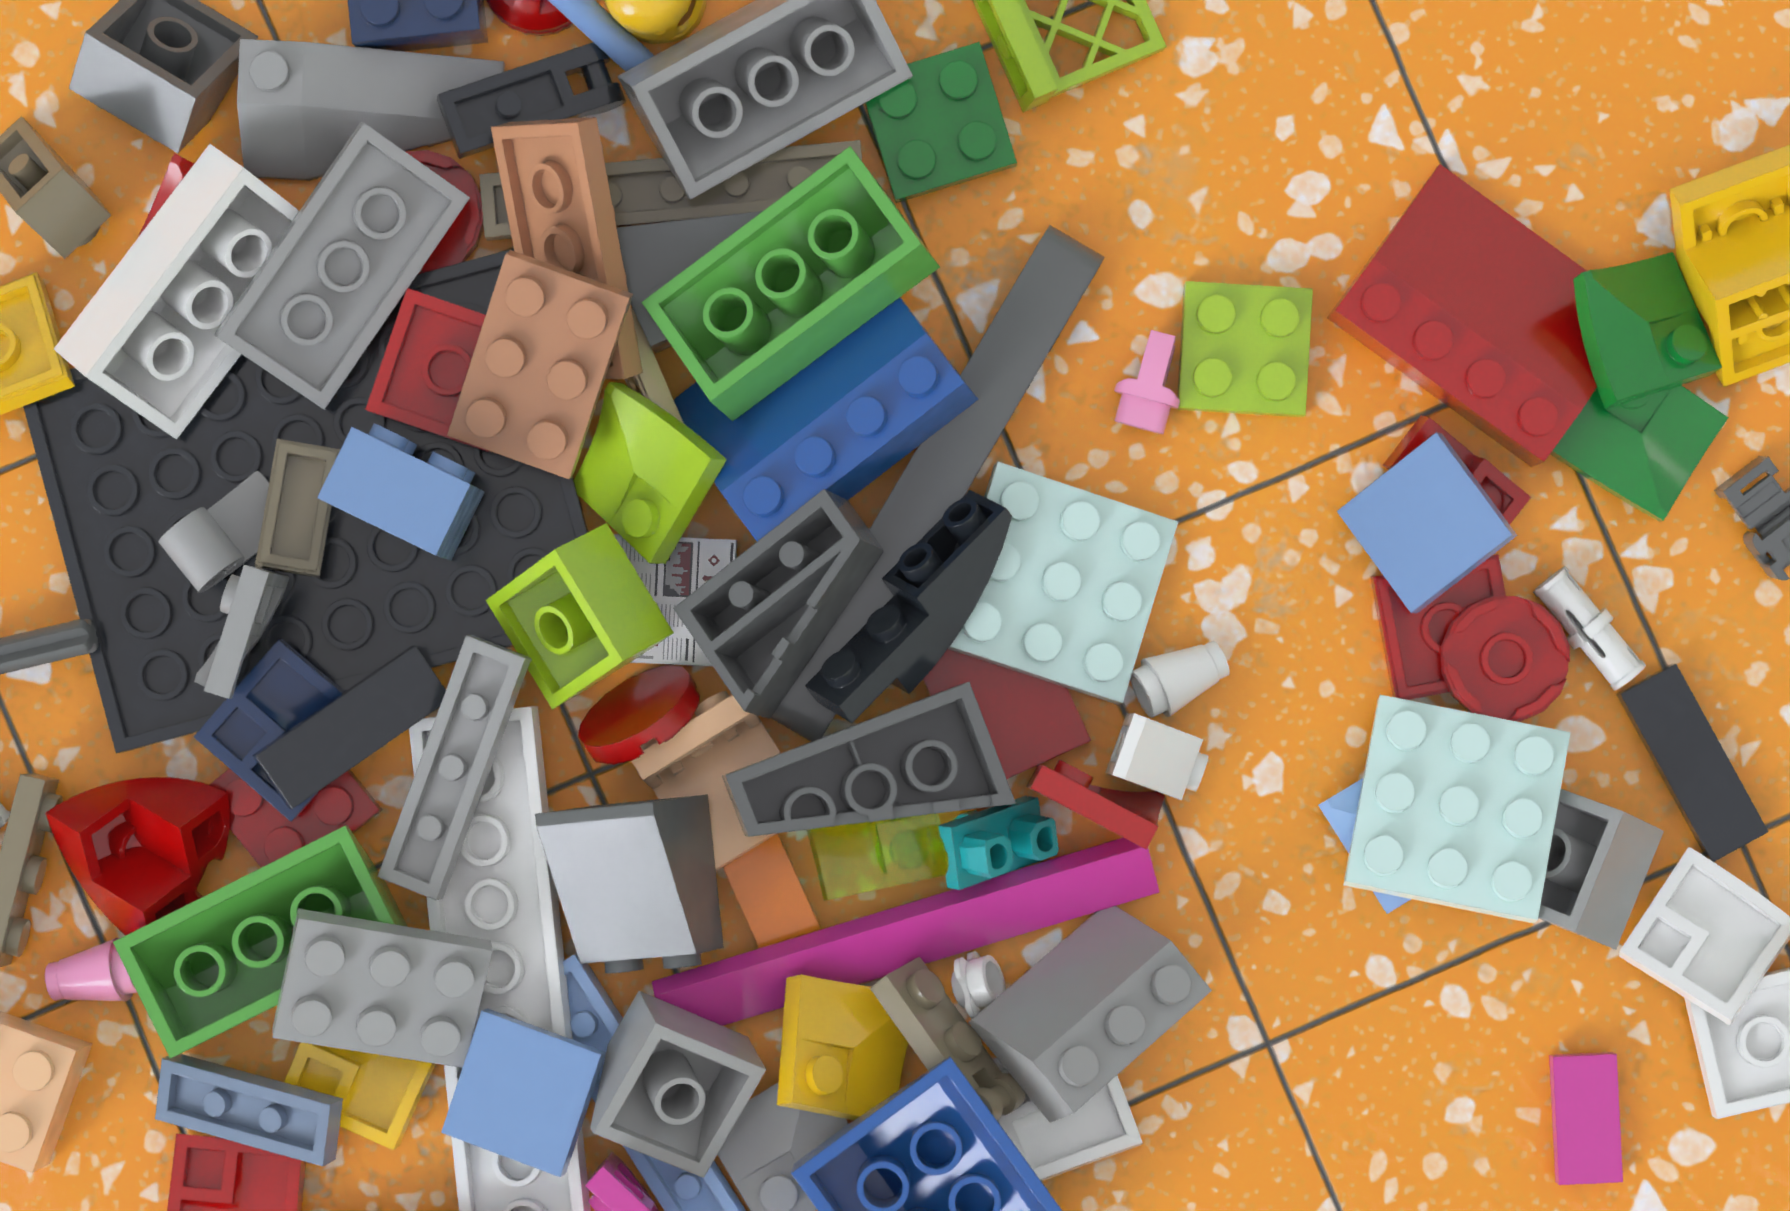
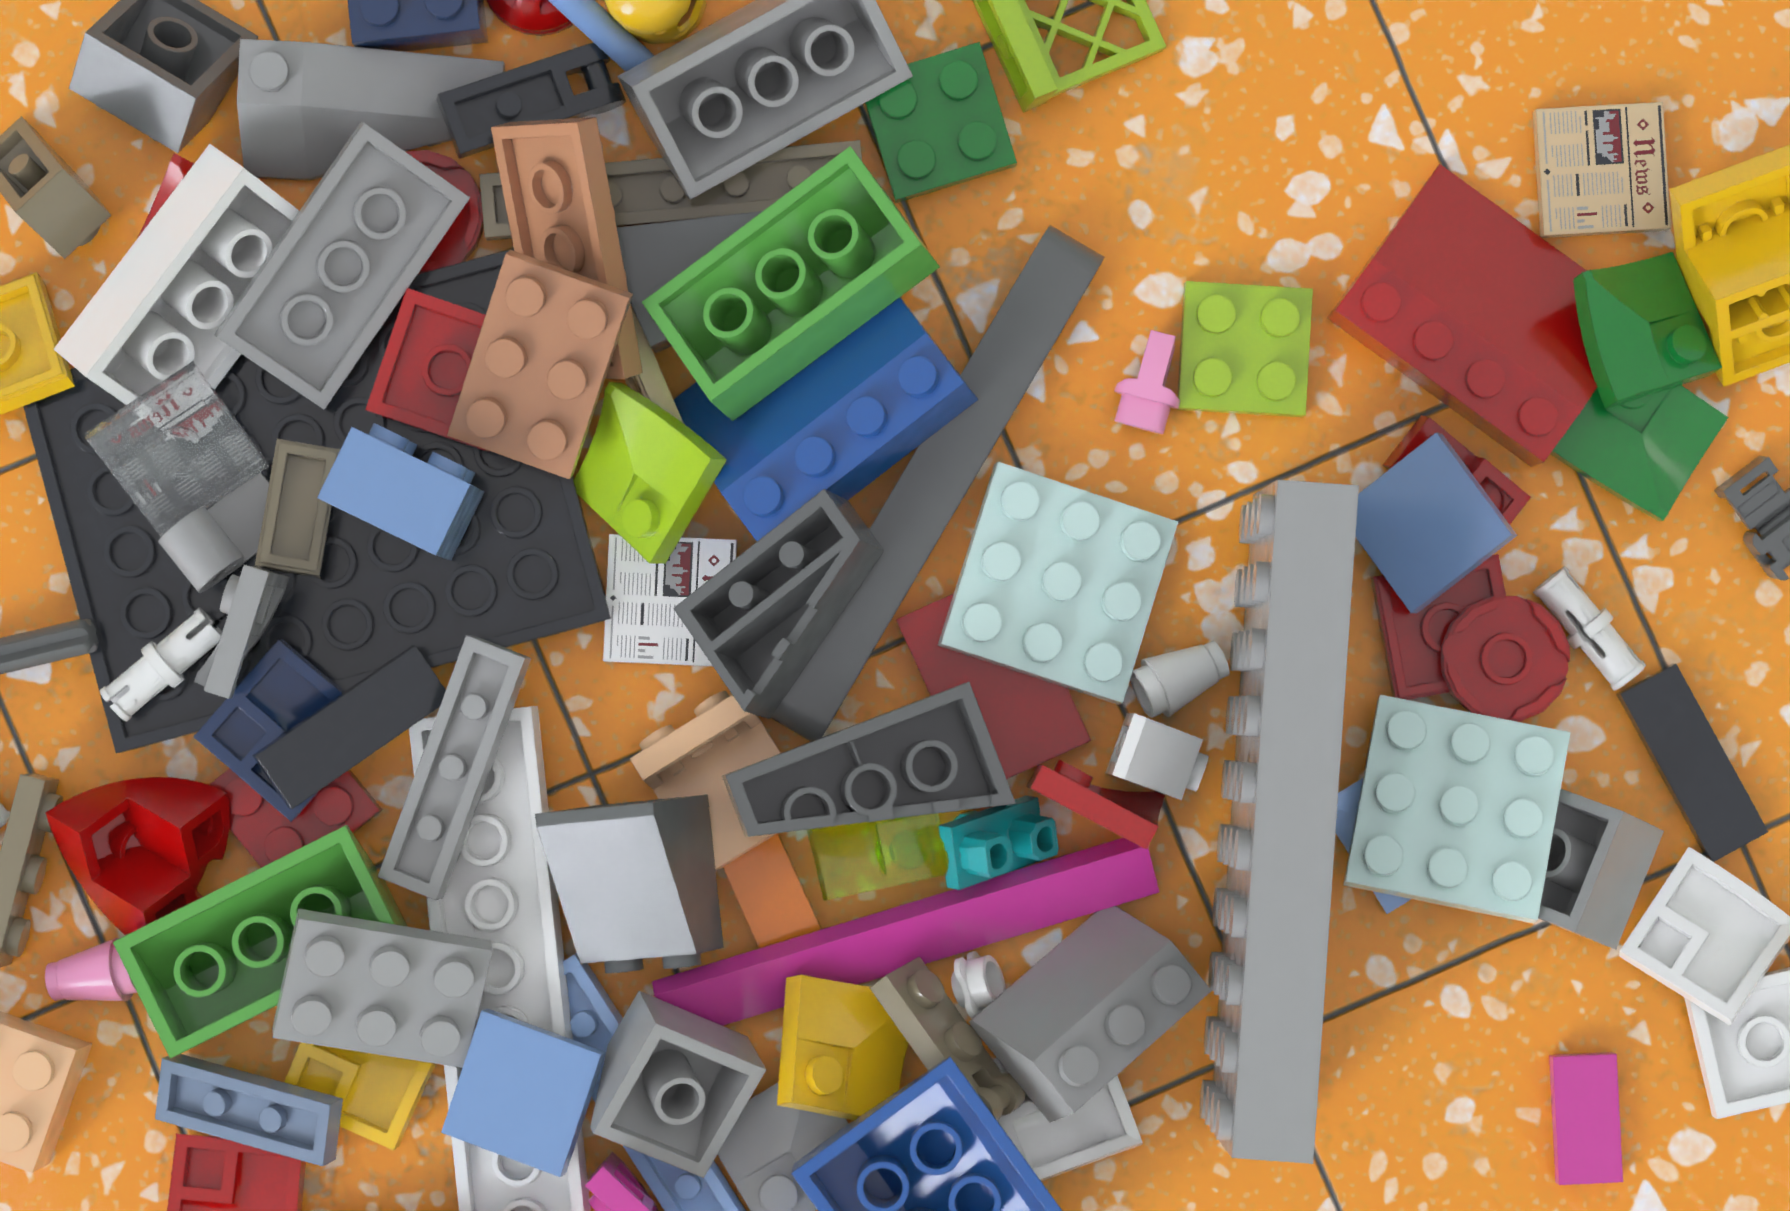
lime slope [486,523,674,710] -> none
red tile [578,665,700,765] -> none
black slope [805,490,1012,723] -> none
none -> clear tile [85,361,269,537]
none -> white pin [99,607,222,722]
none -> light grey brick [1200,480,1359,1164]
none -> tan tile [1532,102,1671,238]

